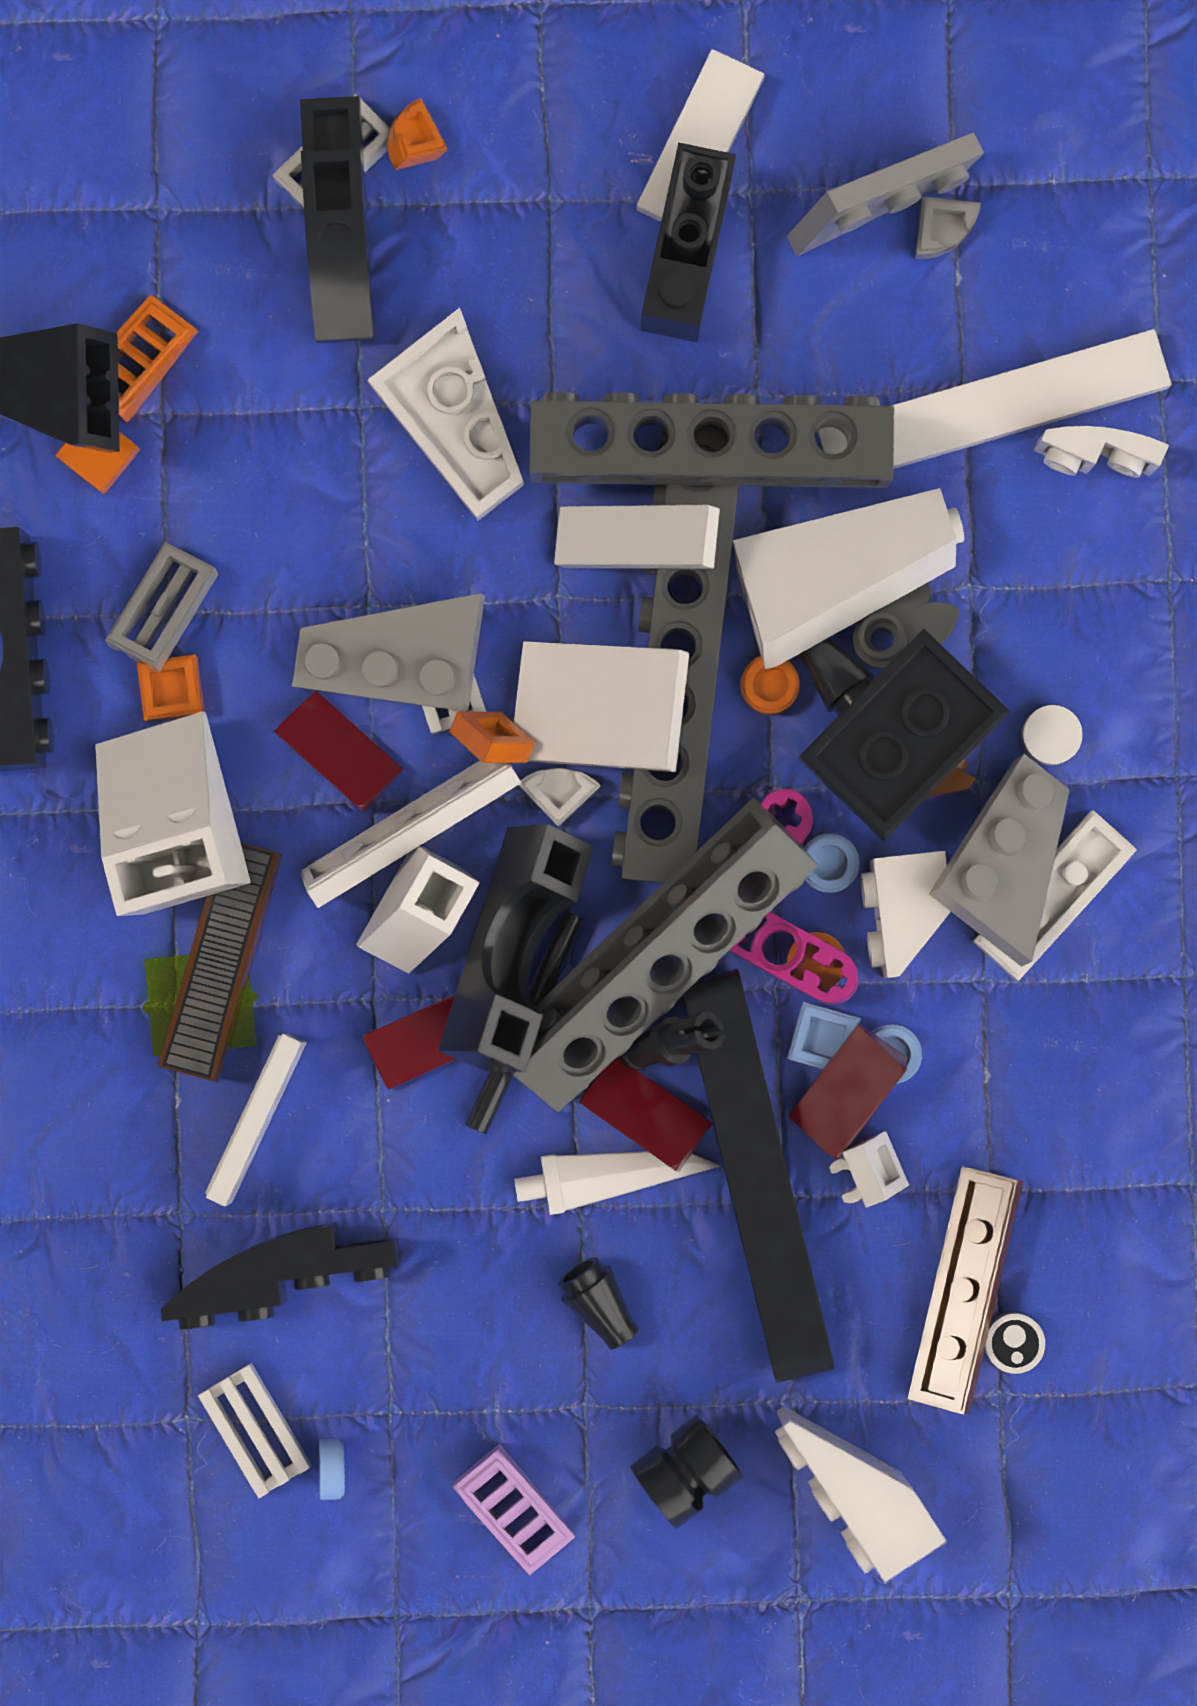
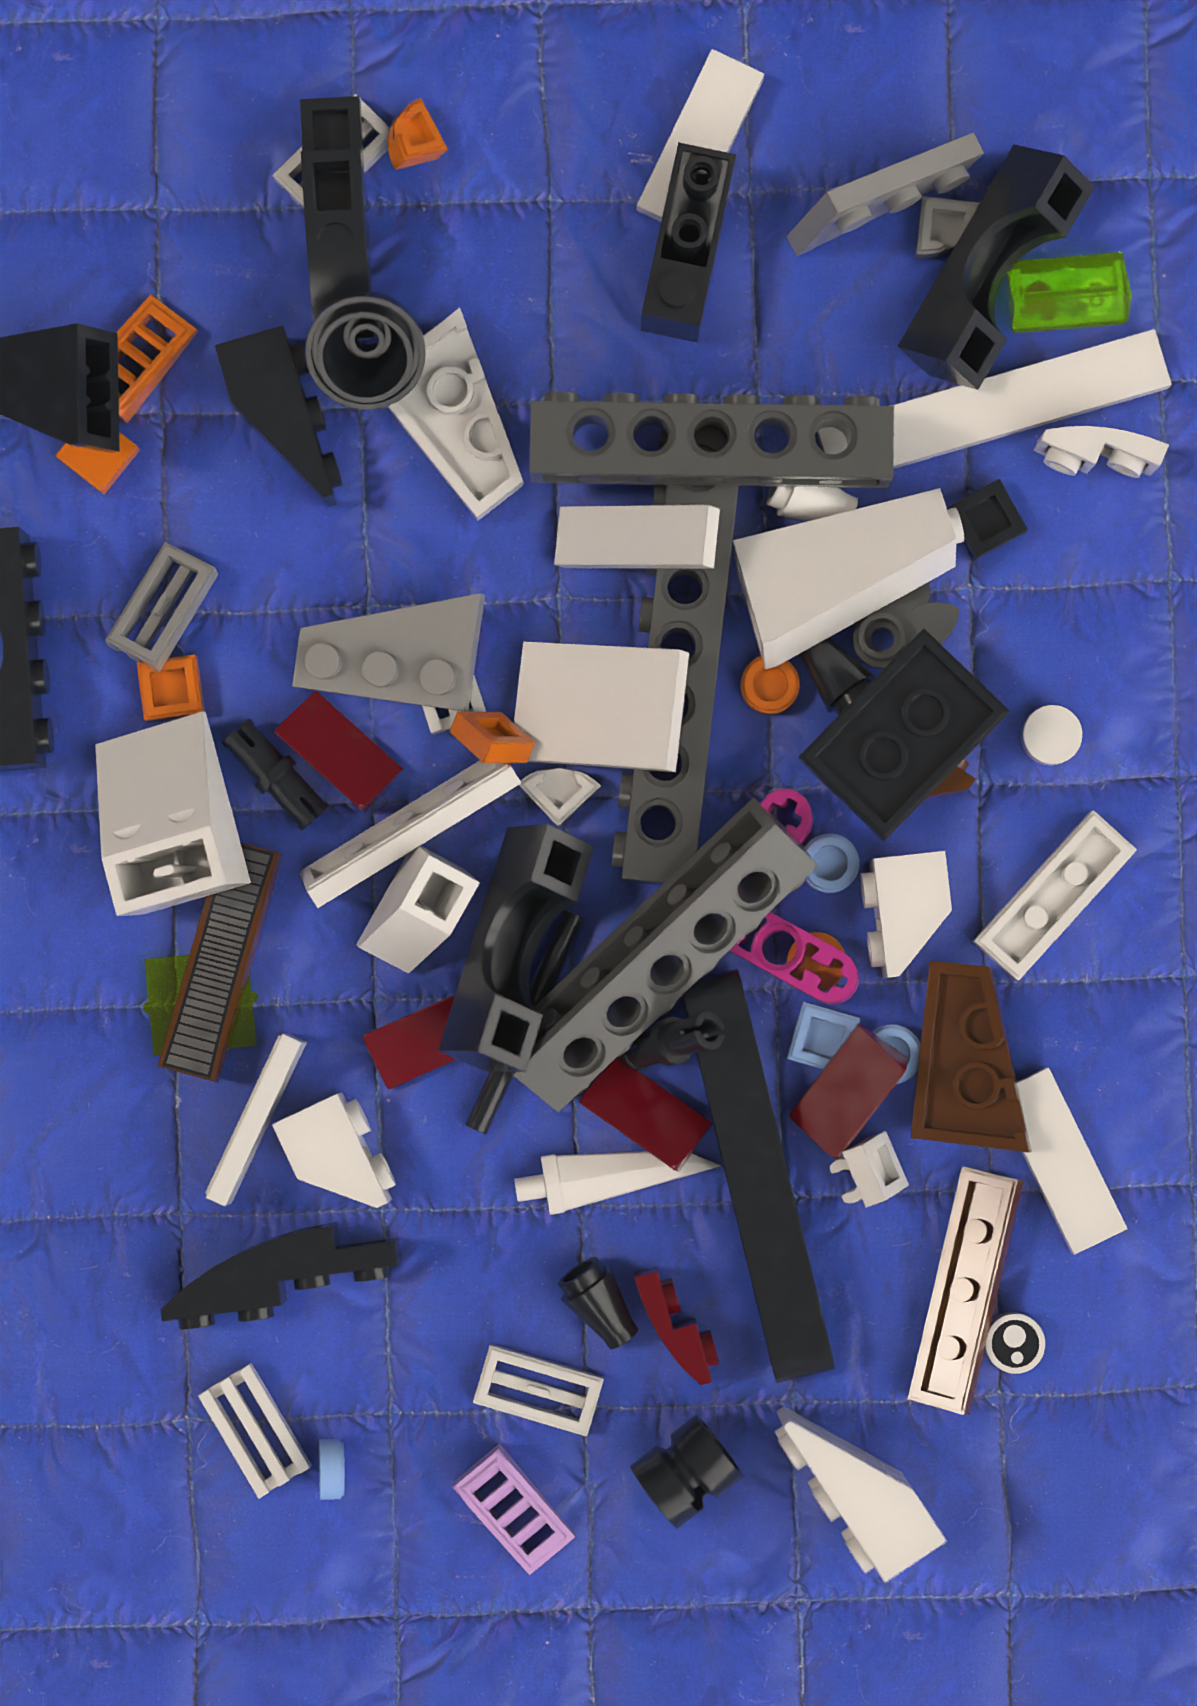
light grey wing [929,754,1070,967] -> none
none -> black slope [215,325,343,507]
none -> black pin [222,718,330,831]
none -> white slope [272,1092,396,1208]
none -> black piece [305,291,426,410]
none -> white tile [473,1343,604,1437]
none -> dark red slope [634,1267,719,1385]
none -> white cone [766,486,858,521]
none -> black arch [897,144,1095,390]
none -> reddish brown wing [910,960,1032,1152]
none -> black tile [947,479,1028,561]
none -> clear neon green slope [1006,252,1132,333]
none -> white tile [1017,1067,1127,1255]

